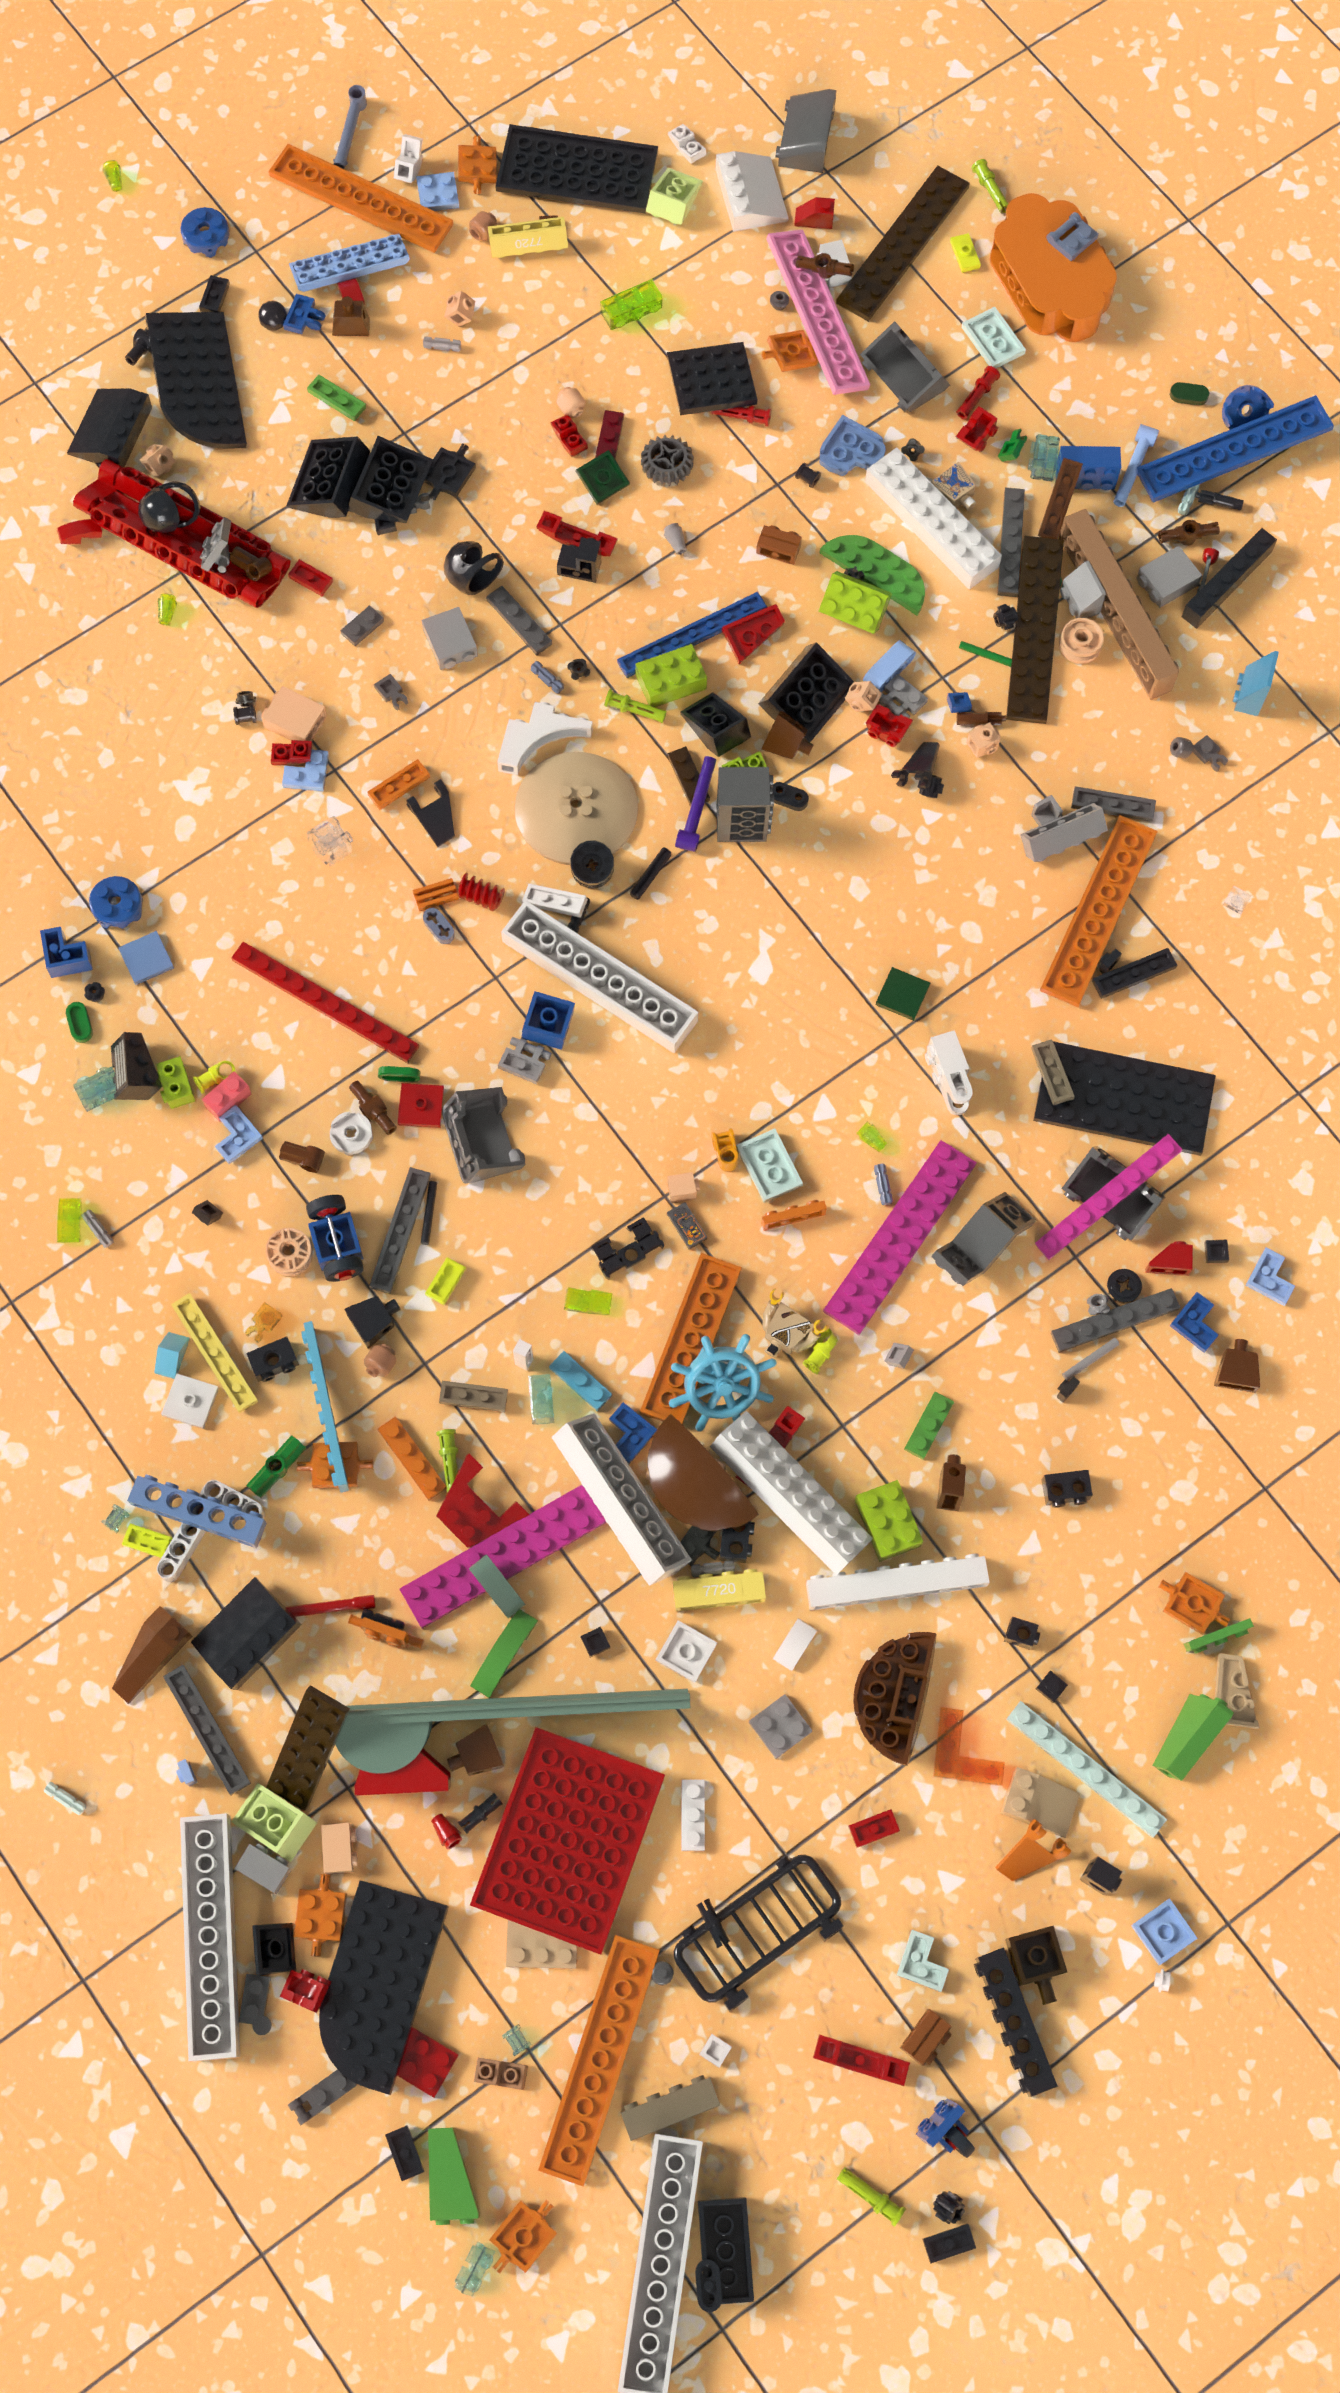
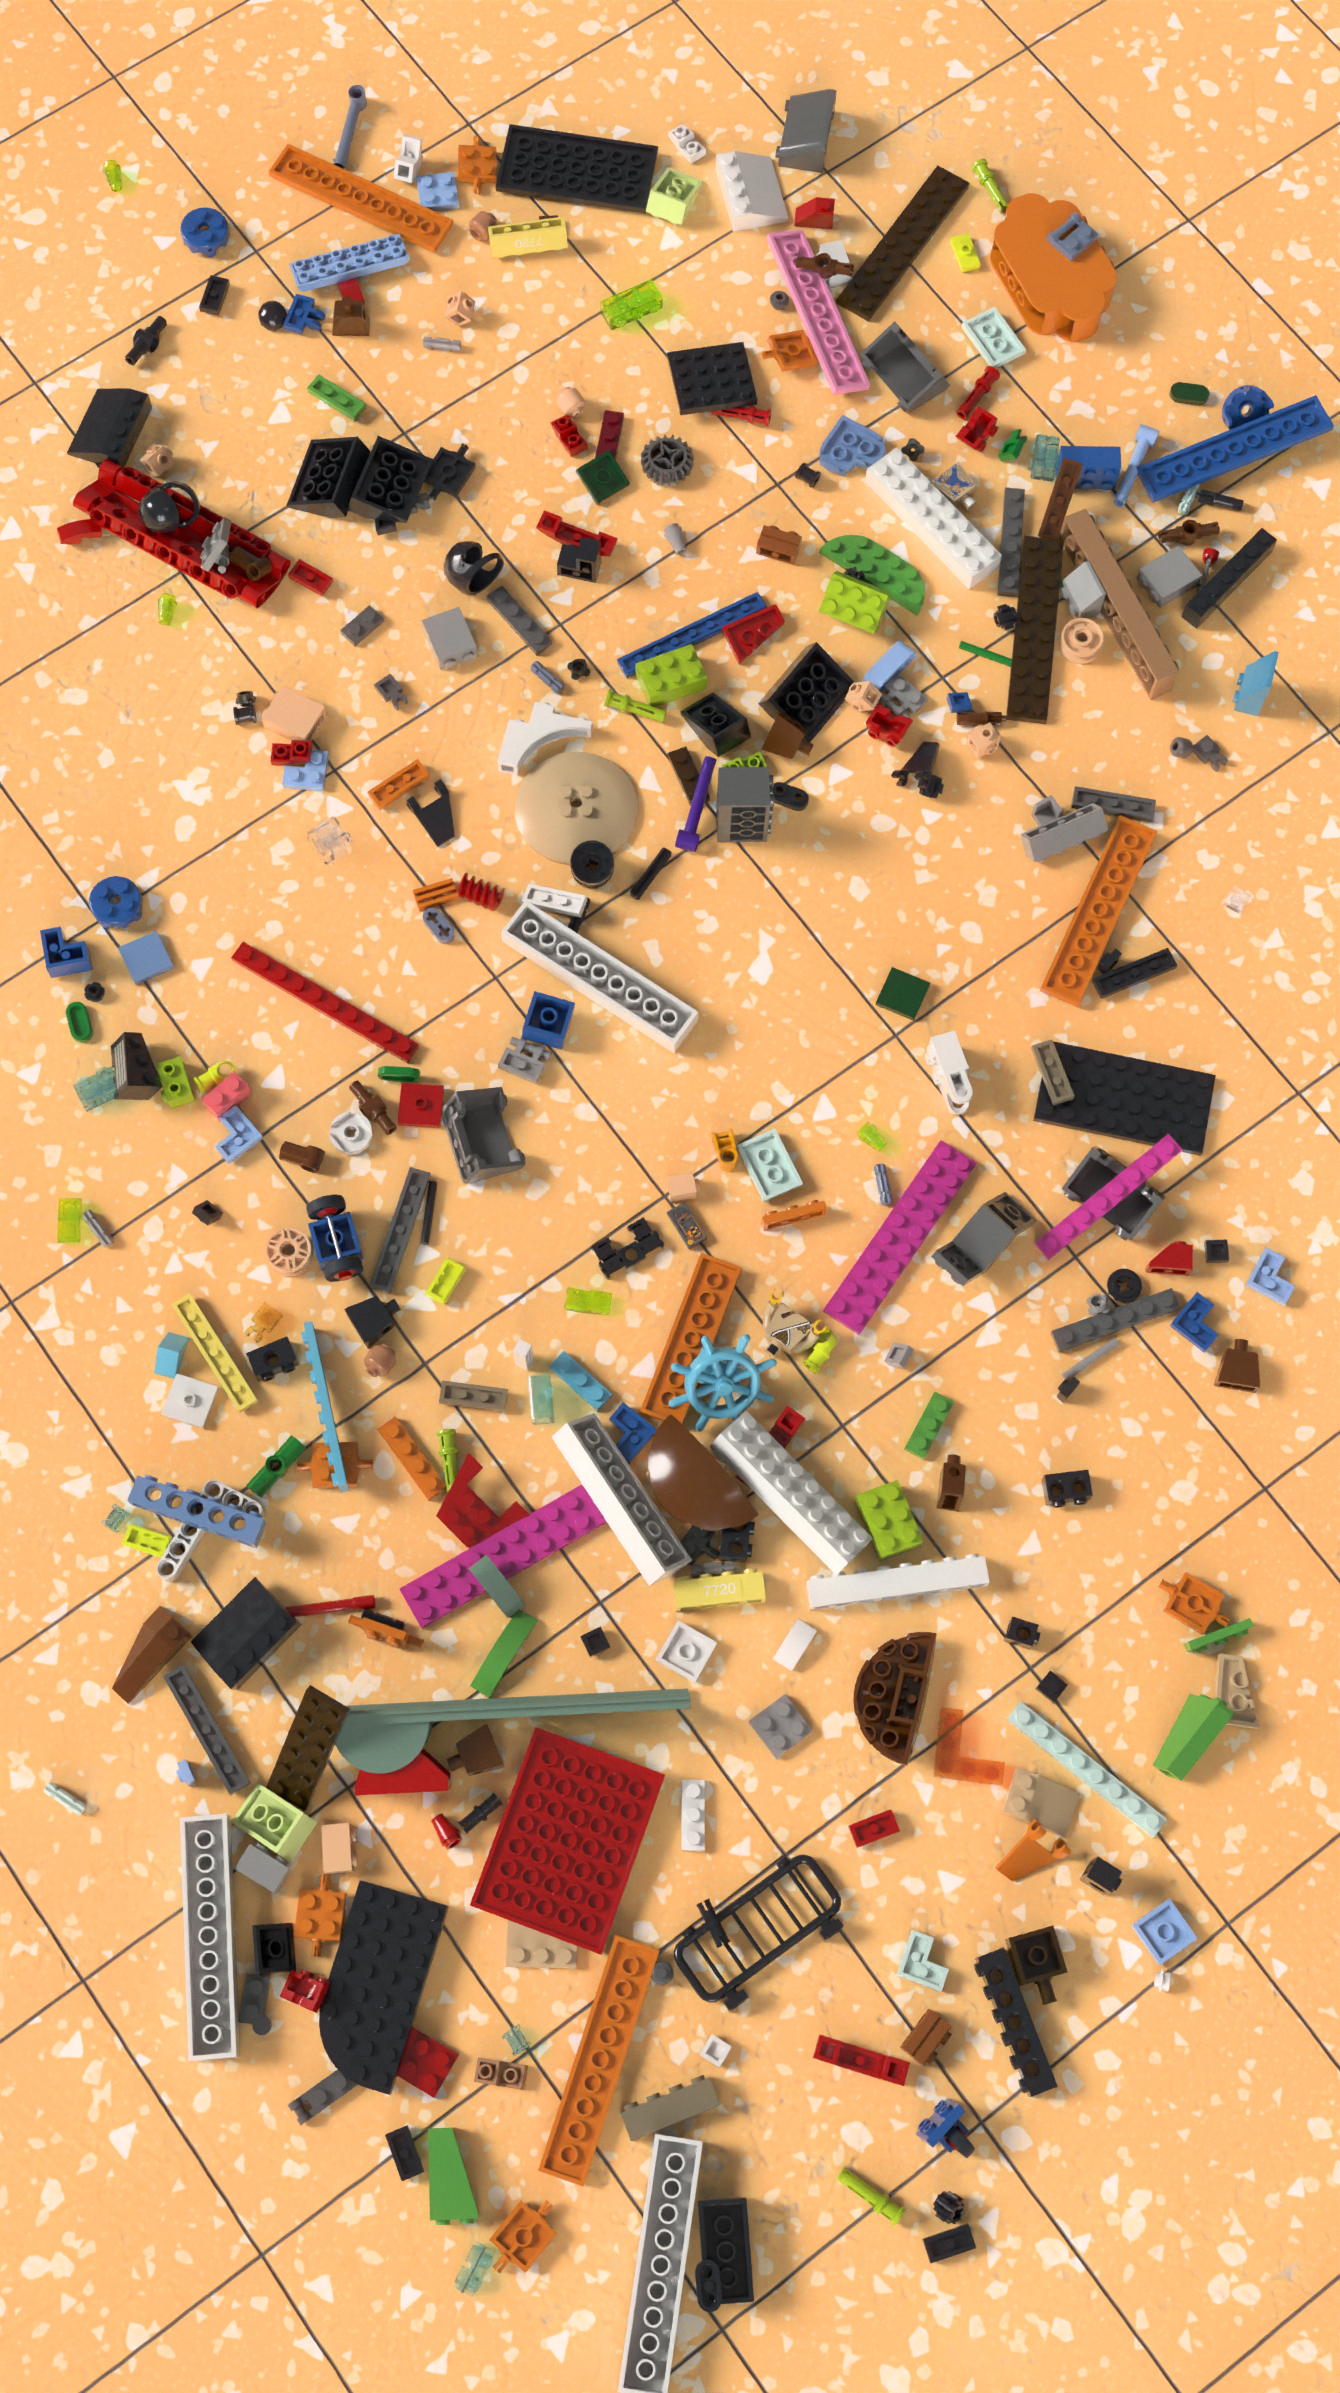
black plate [145,312,247,449] -> none

